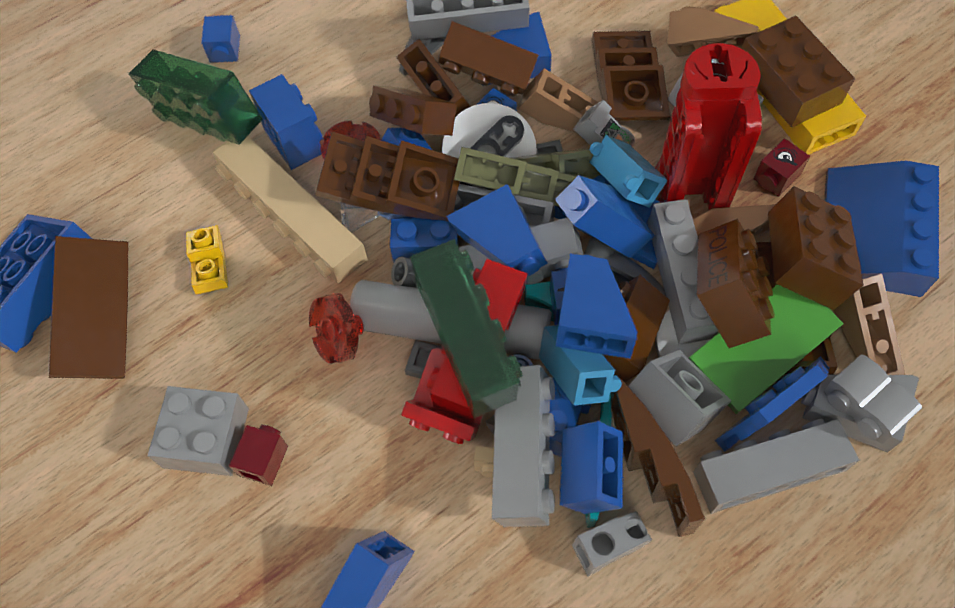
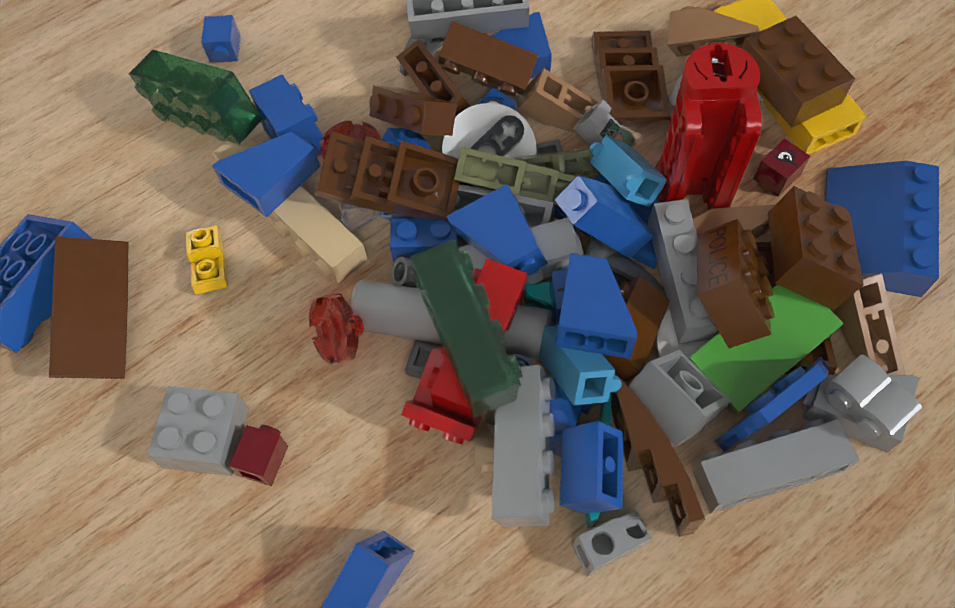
none -> blue slope [212,132,320,218]

